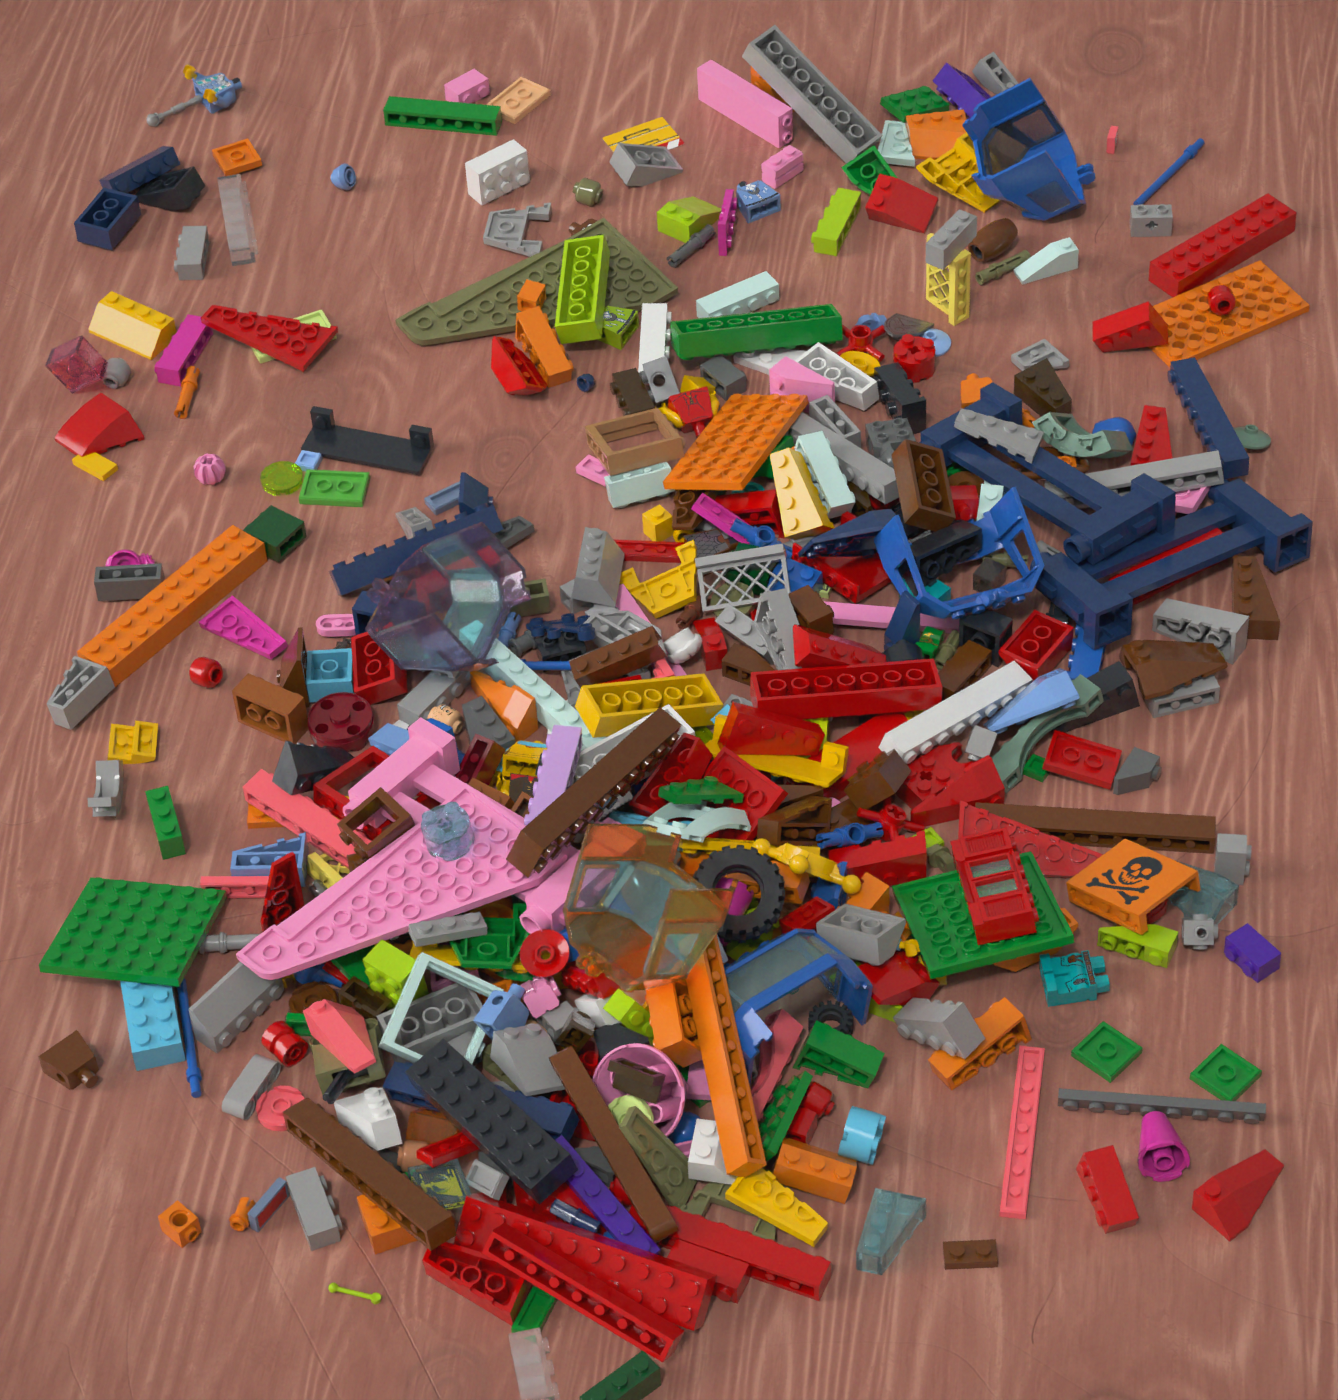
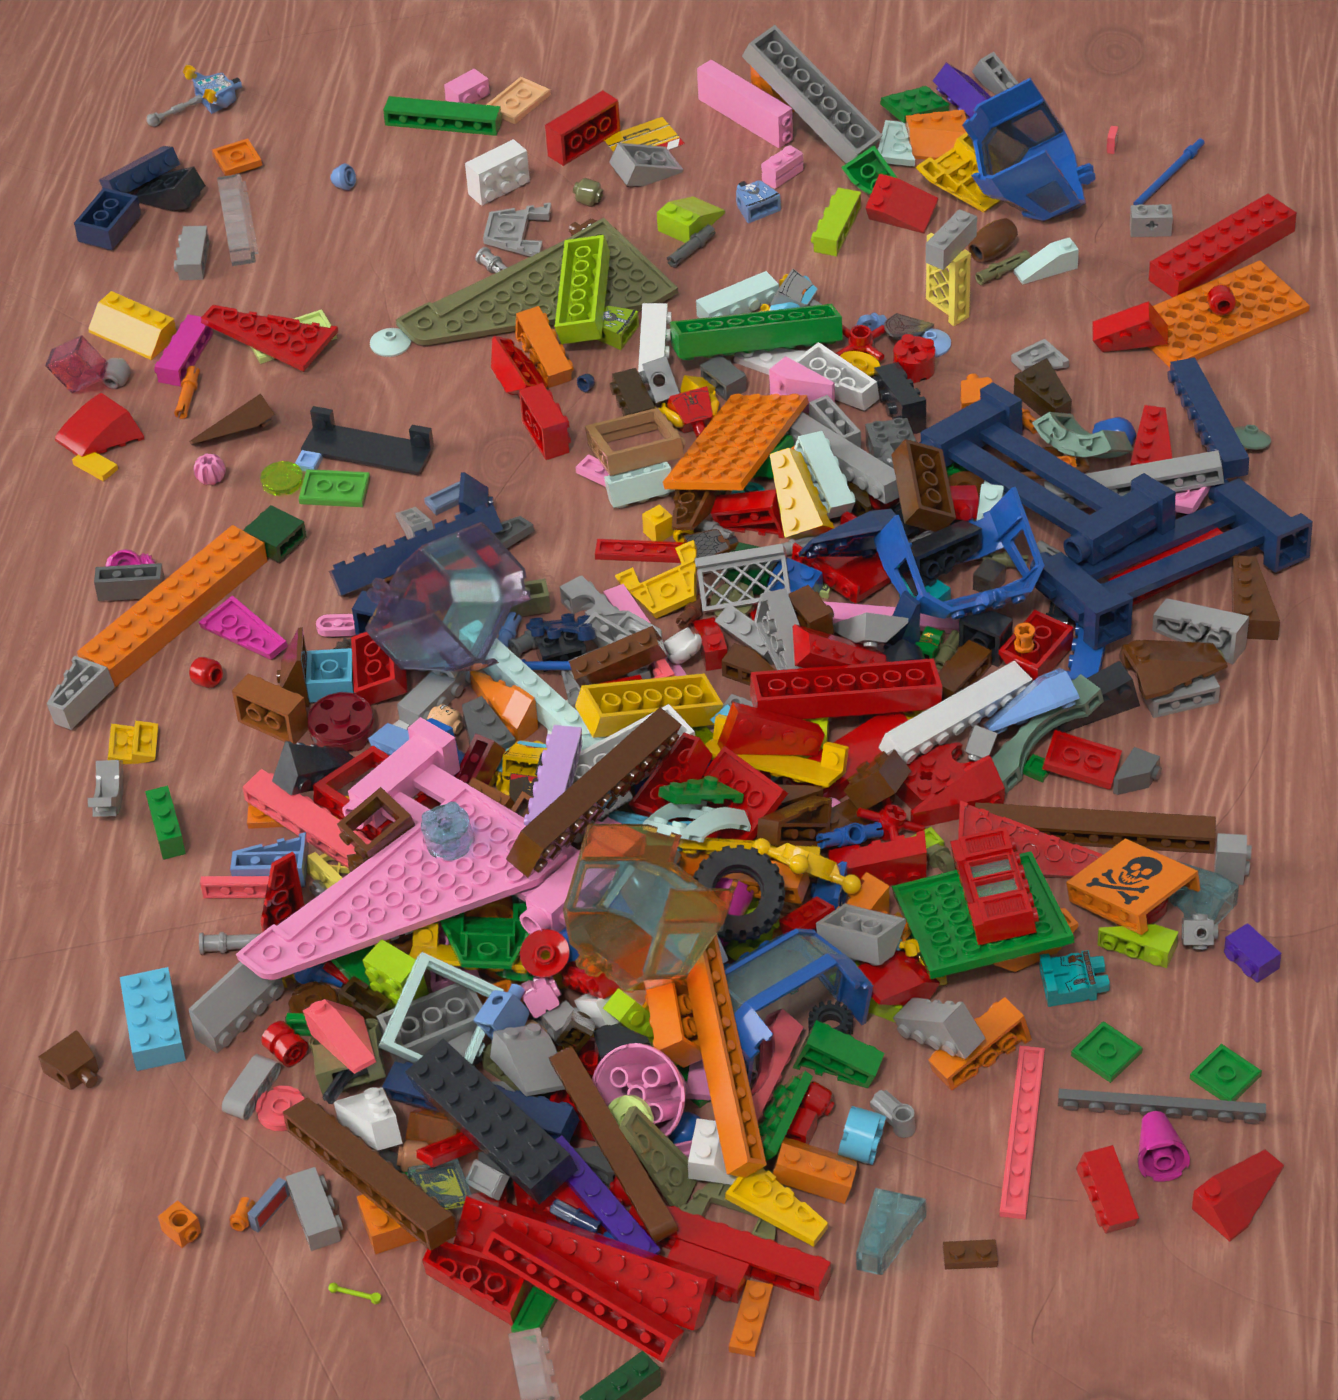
green plate [39,877,227,987] -> none
blue bar [177,979,202,1098] -> none
light grey plate [408,912,487,947] -> none
orange brick [517,279,546,311] -> none
light grey slope [571,527,624,607] -> none
dark brown panel [607,1058,666,1104] -> none
dark pink tile [691,493,750,544] -> none
dark pink wing [718,189,738,256] -> none
blue pin [730,518,792,558] -> none
light grey wing [954,408,1044,464] -> none
none -> reddish brown wedge [189,394,275,445]
none -> light aqua dish [370,328,411,357]
none -> light grey pin [475,247,508,273]
none -> red brick [519,383,571,460]
none -> red brick [545,90,621,166]
none -> orange plate [729,1280,773,1357]
none -> light grey torso [759,269,823,312]
none -> light grey wedge [833,612,908,648]
none -> light grey piece [870,1090,916,1138]
none -> orange bush [1014,623,1035,653]

